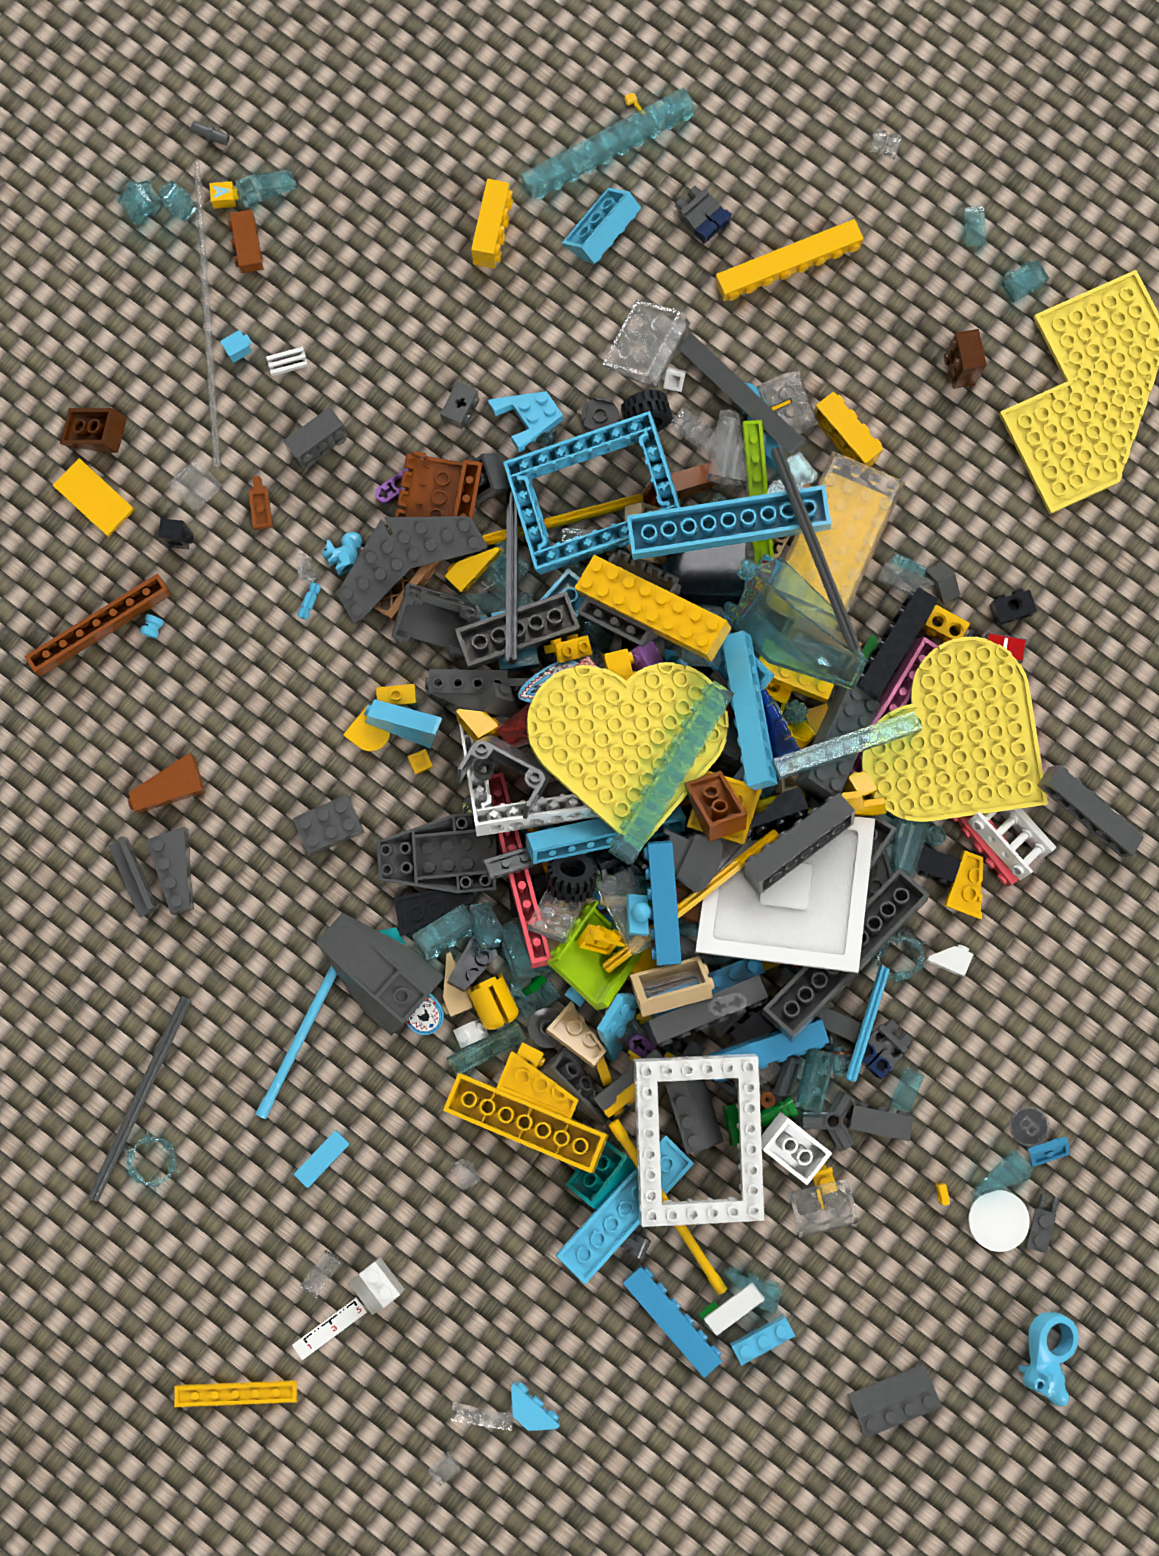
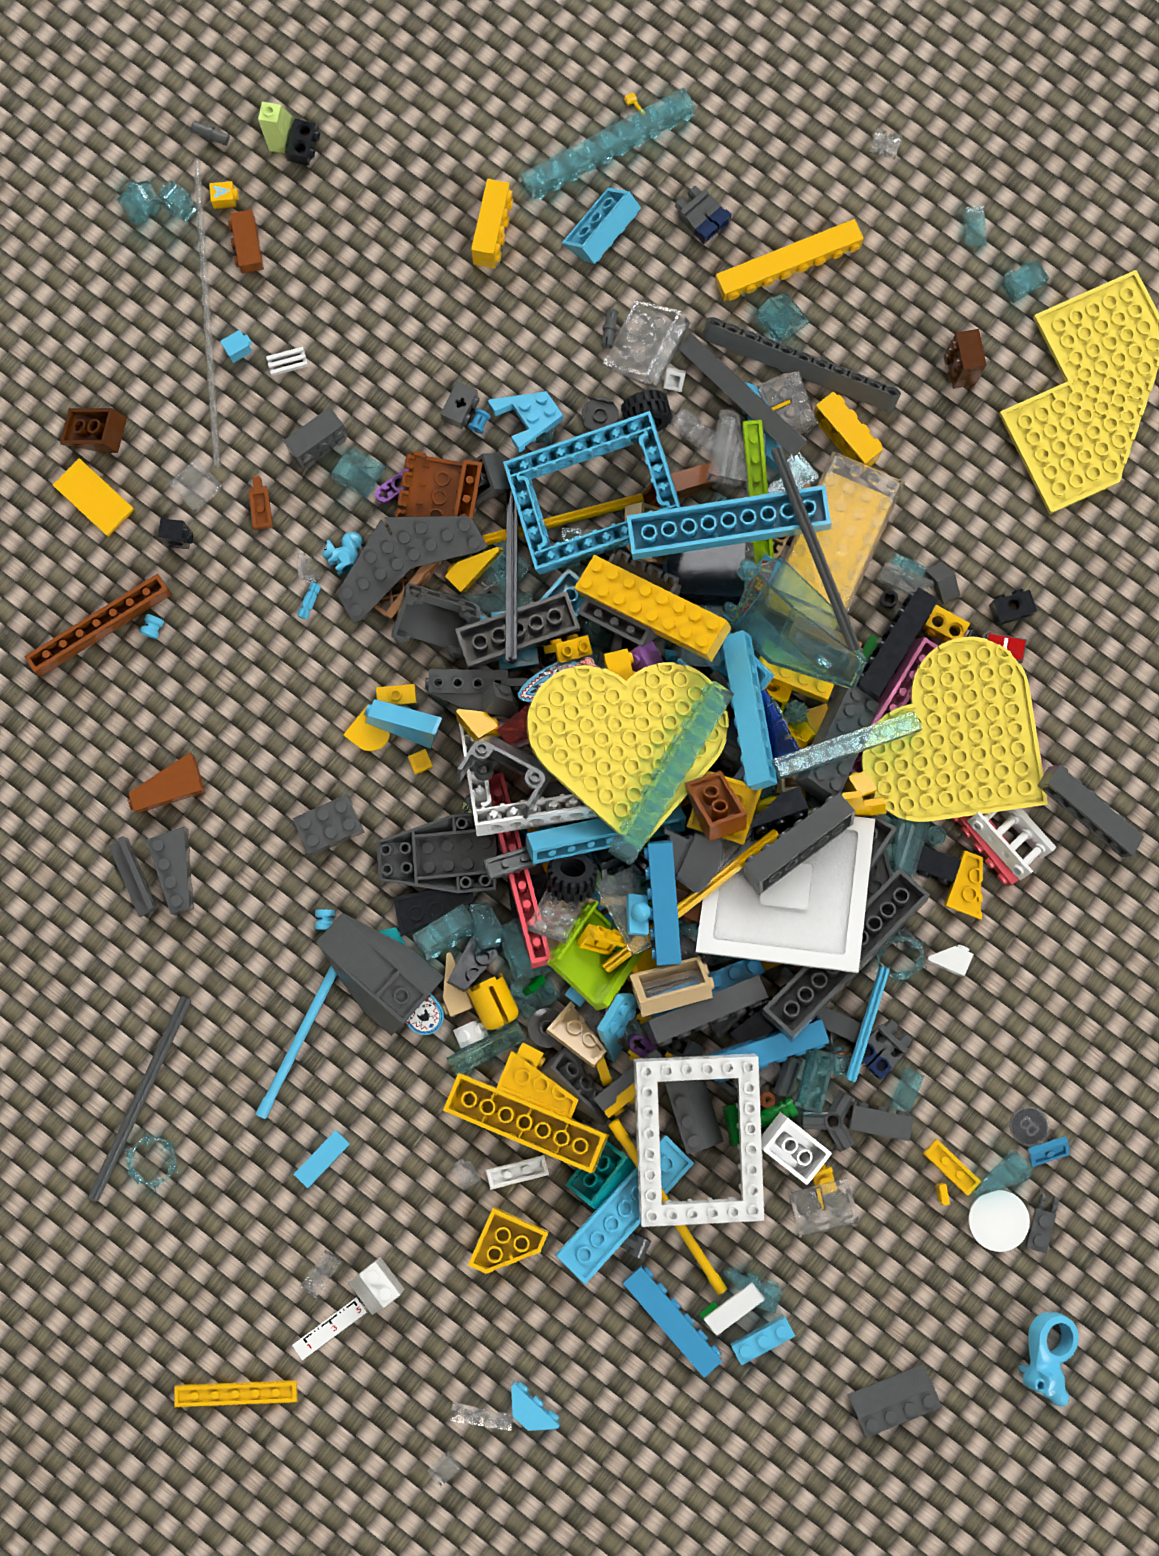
clear light blue slope [235,170,297,207] -> none
clear beam [708,993,747,1017] -> none
none -> yellowish green slope [258,102,294,154]
none -> black brick [285,118,320,166]
none -> medium azure wheel [315,909,335,931]
none -> clear light blue slope [331,448,386,499]
none -> dark azure bush [467,409,491,434]
none -> yellow brick [468,1207,549,1274]
none -> white tile [486,1155,549,1190]
none -> clear plate [582,1005,602,1032]
none -> dark grey pin [601,309,619,349]
none -> dark grey beam [702,317,901,412]
none -> clear light blue slope [755,293,810,342]
none -> black bush [880,590,898,609]
none -> yellow tile [923,1139,981,1196]

